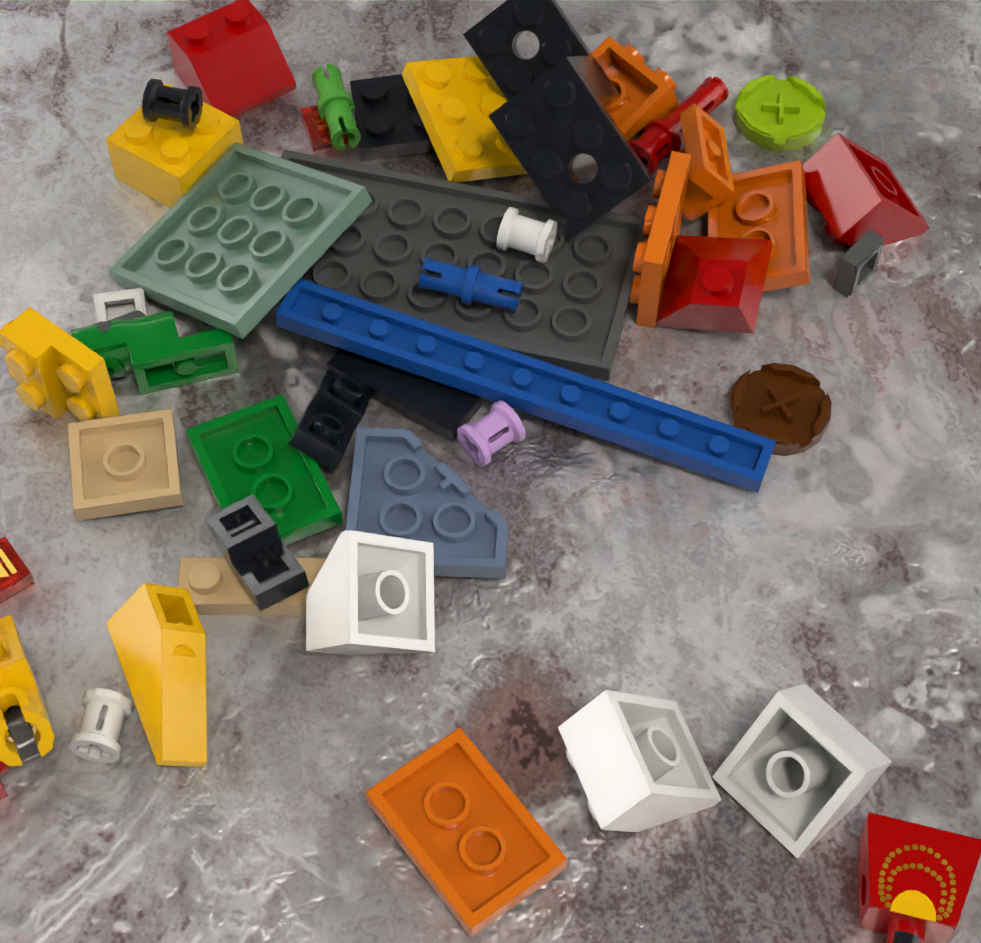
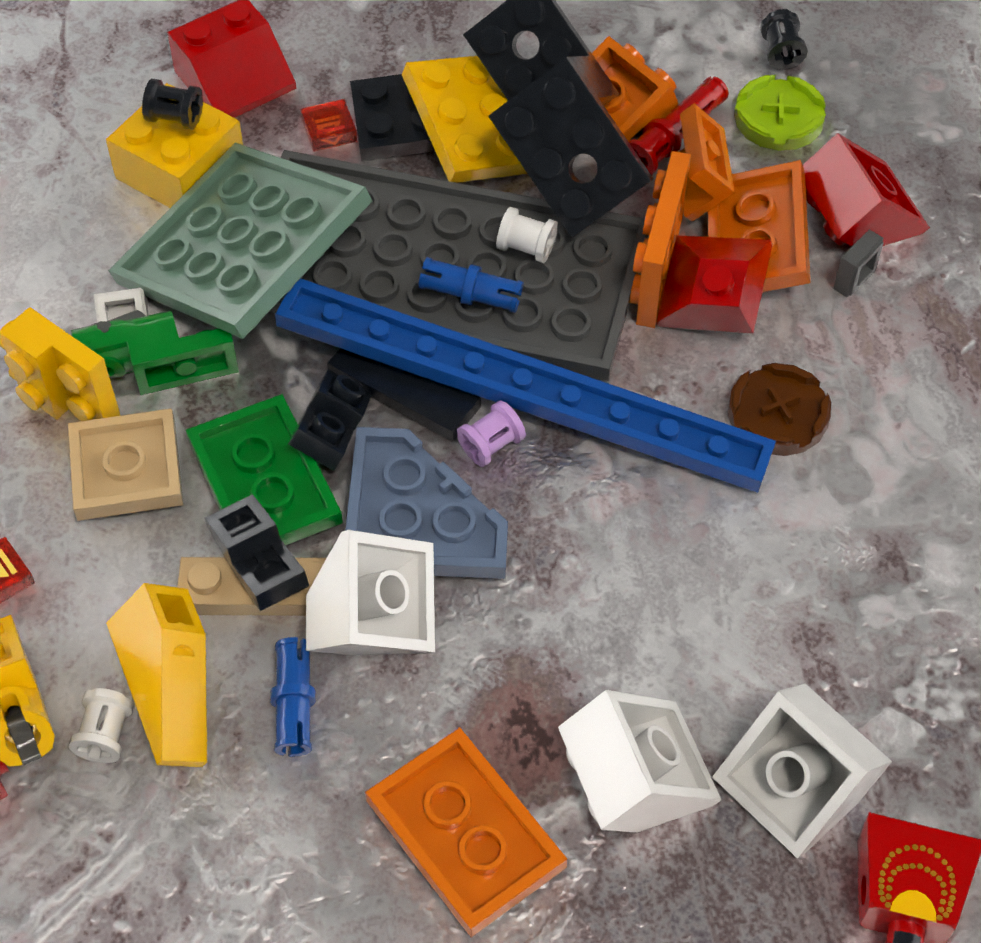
bright green pin [312,64,361,150] -> none
none -> blue pin [270,637,316,757]
none -> black bush [760,9,808,70]

